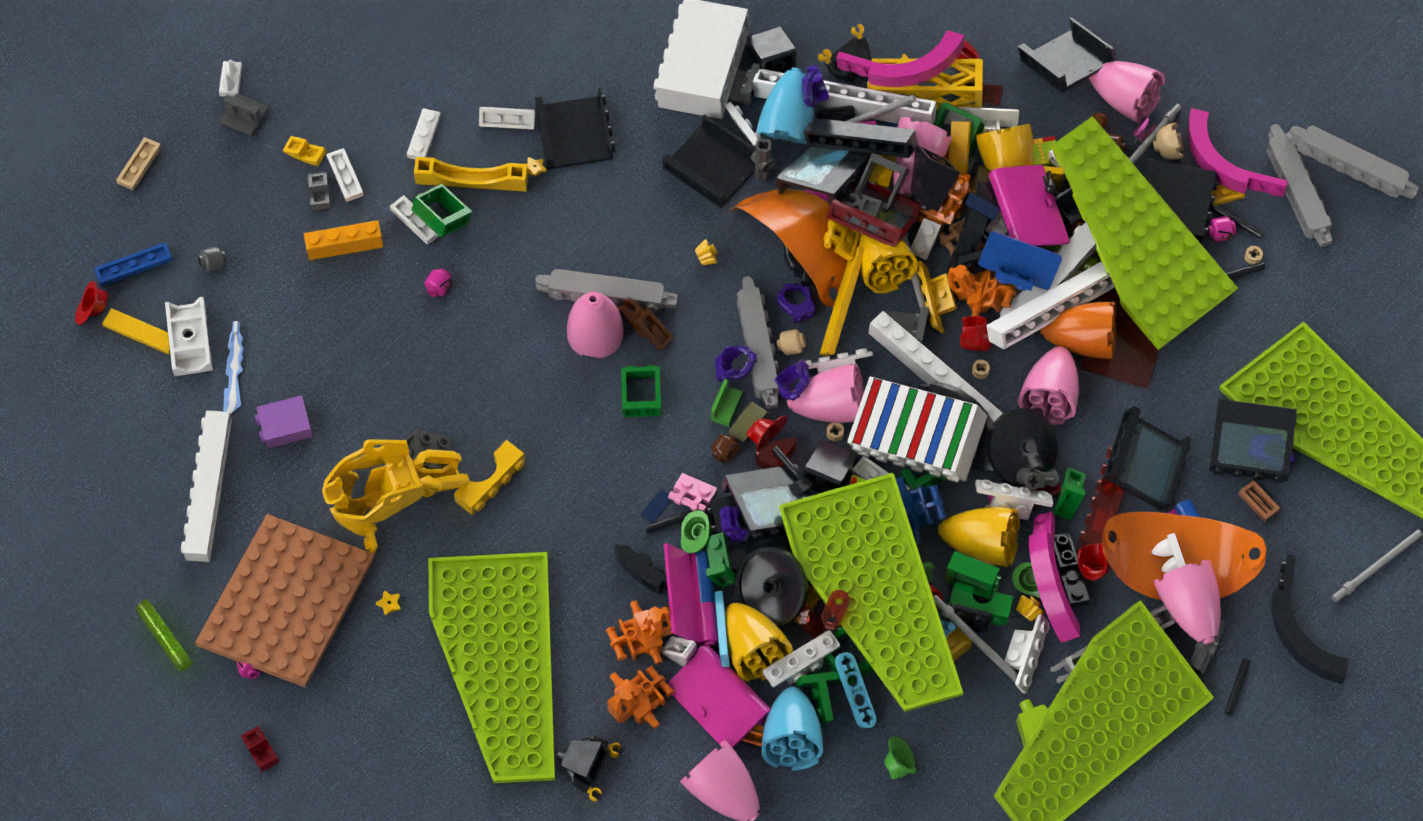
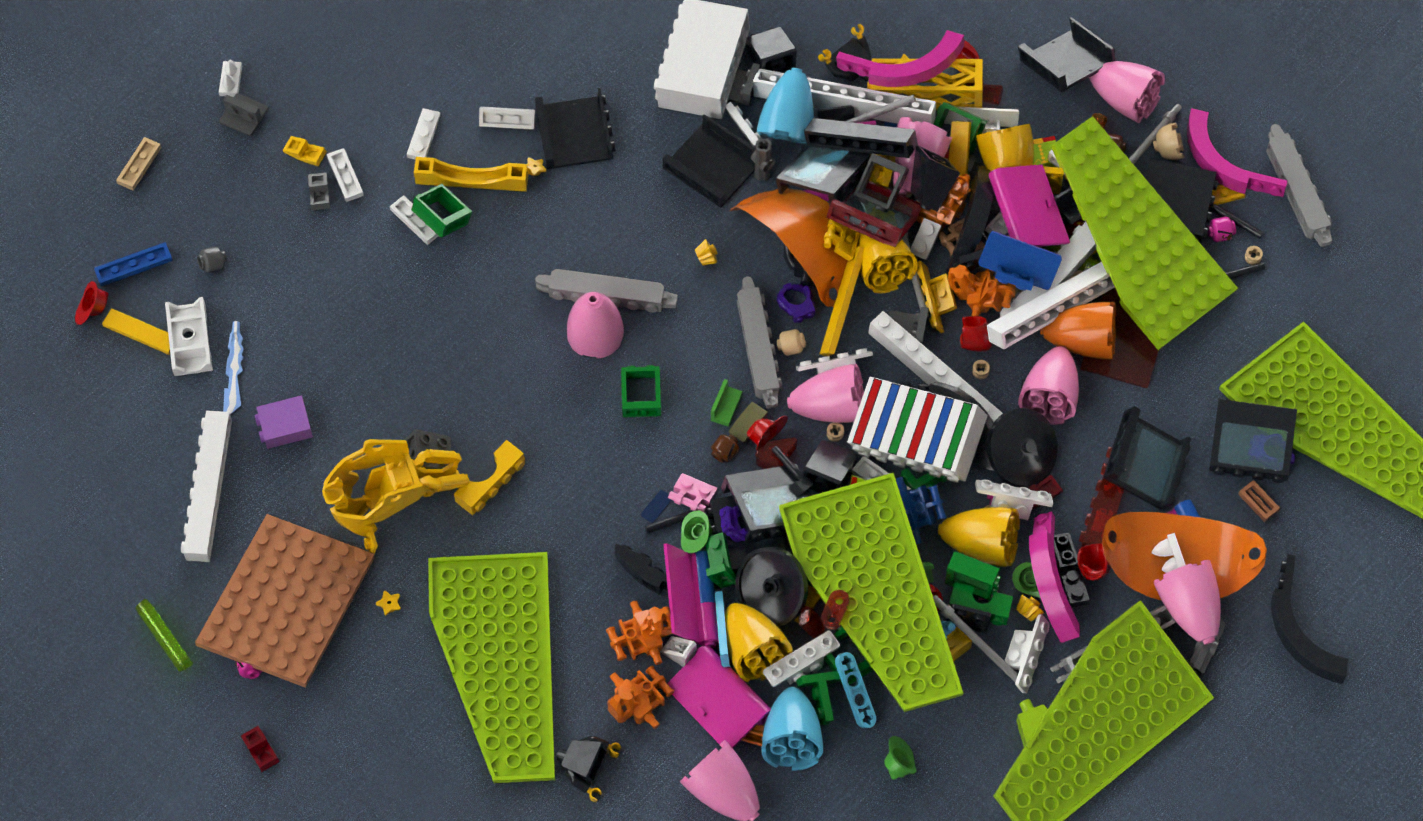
light orange brick [304,220,383,260] -> none
dark pink head [424,268,453,297] -> none
reddish brown plate [617,297,674,350] -> none
dark purple piece [715,345,757,382] -> none
dark purple piece [775,359,811,401] -> none
dark purple piece [802,65,830,108] -> none
dark grey plate [846,193,882,217] -> none
dark blue sticker [965,193,1000,220] -> none
dark grey connector [1016,467,1059,490] -> none
black piece [1042,170,1059,197] -> none
green bracket [1052,467,1086,521] -> none
flat silver piece [1132,116,1157,143] -> none
black bar [1224,659,1250,715] -> none
light grey hinge [1286,125,1419,199] -> none
light grey bar [1331,530,1423,603] -> none

